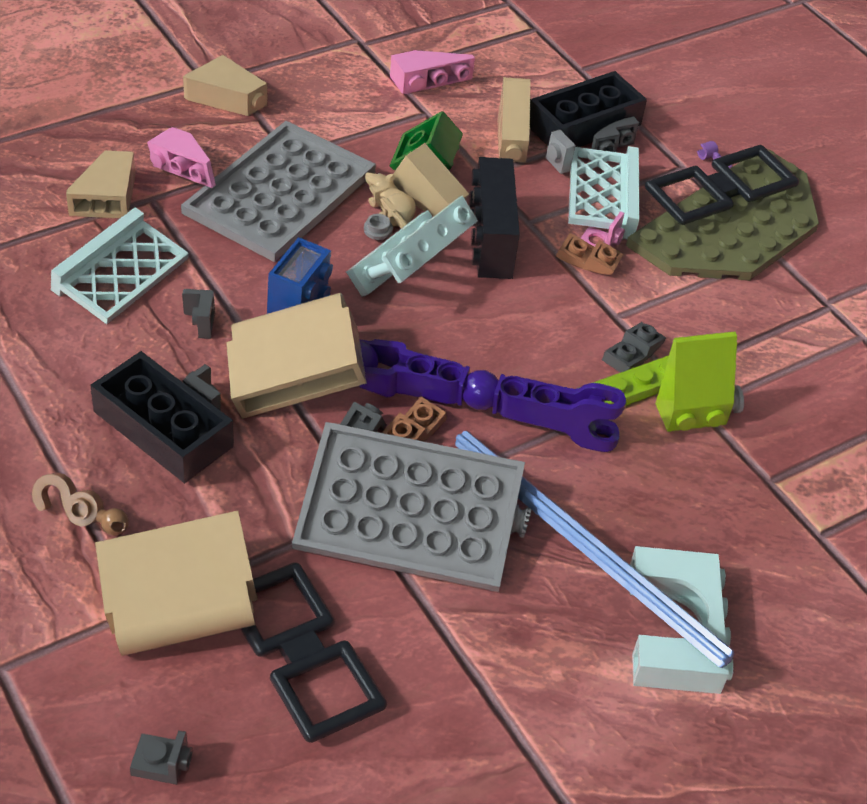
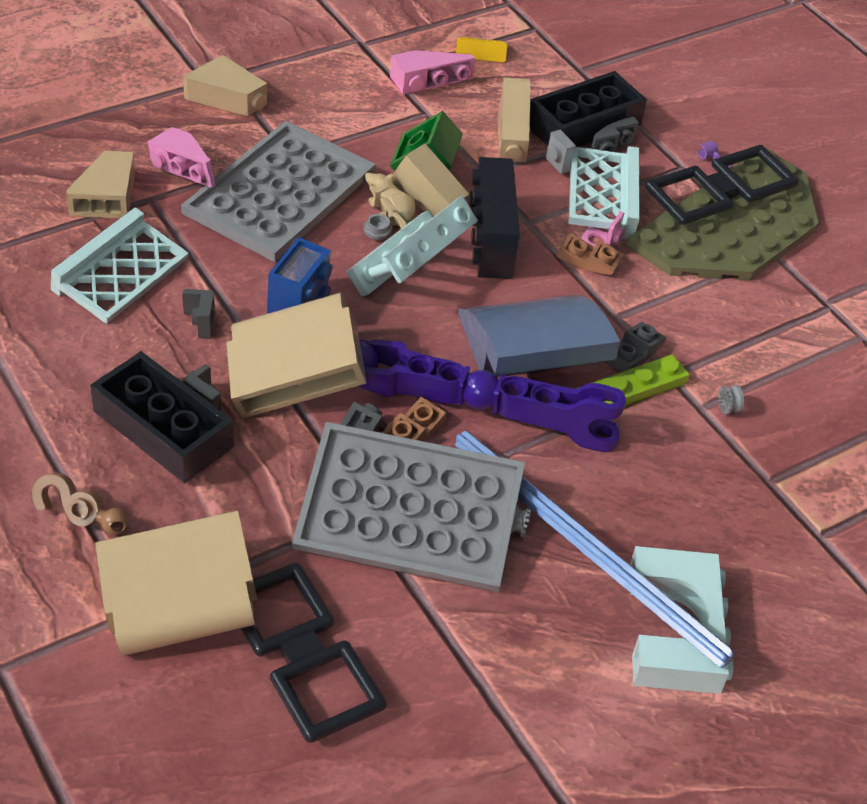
dark grey bracket [130,730,193,785] -> none
lime slope [655,331,737,432] -> none
none -> yellow slope [456,36,507,62]
none -> sand blue slope [458,295,620,377]

